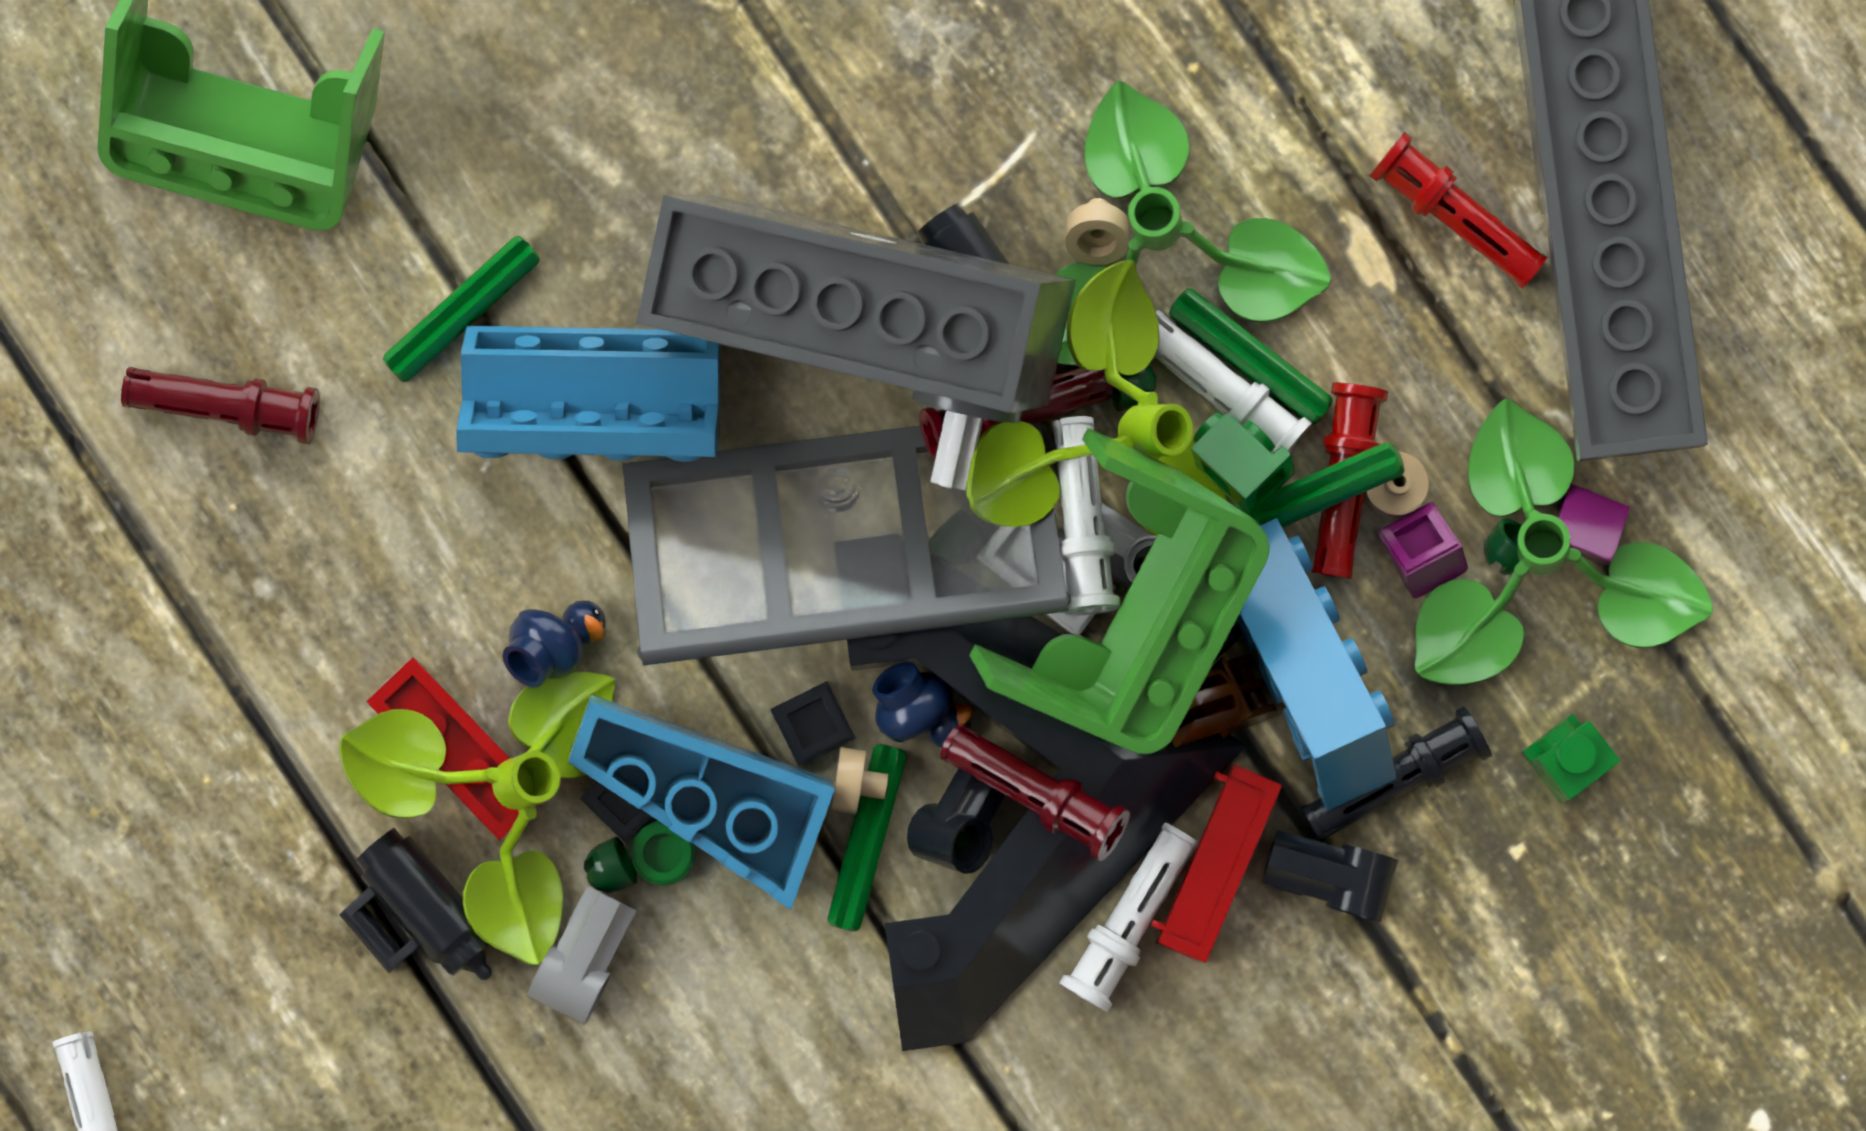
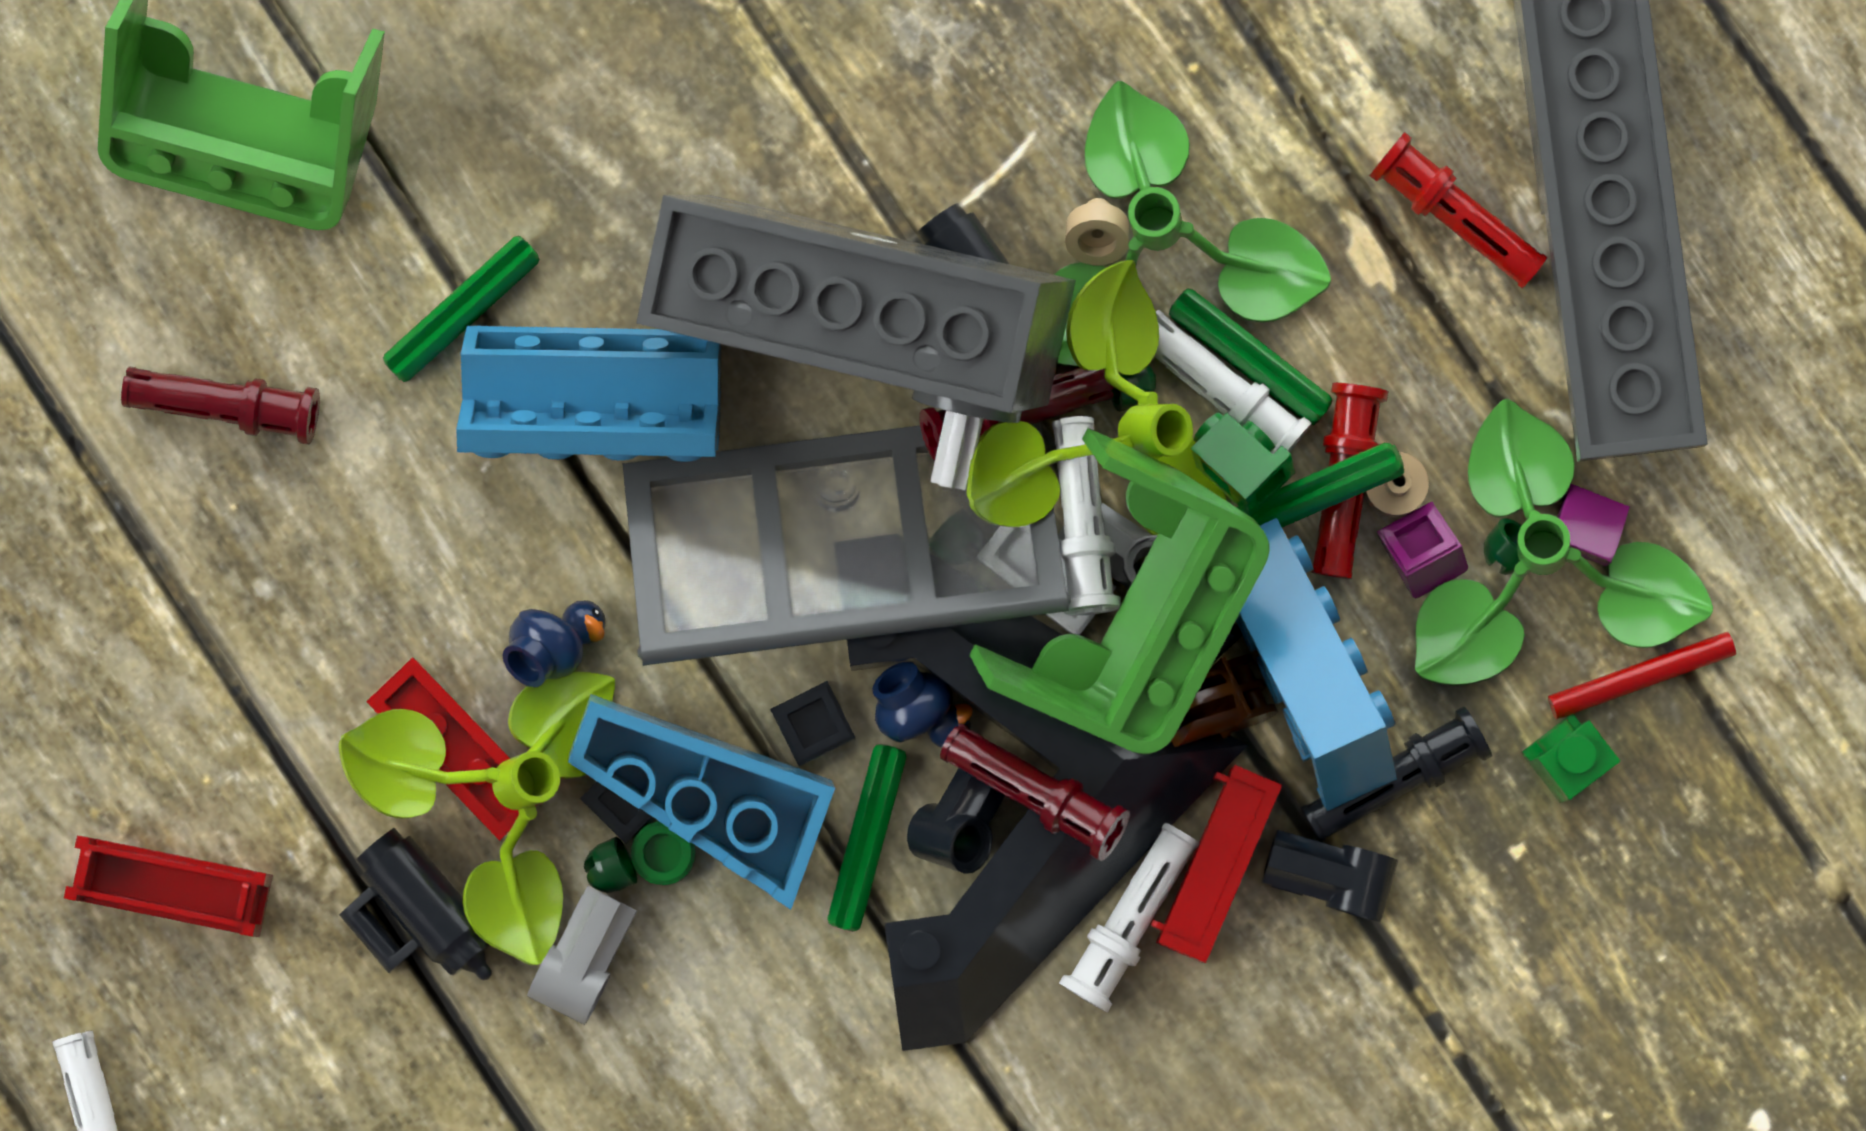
tan tile [830,747,888,815] -> none
none -> red container [64,835,273,937]
none -> red bar [1548,631,1736,720]

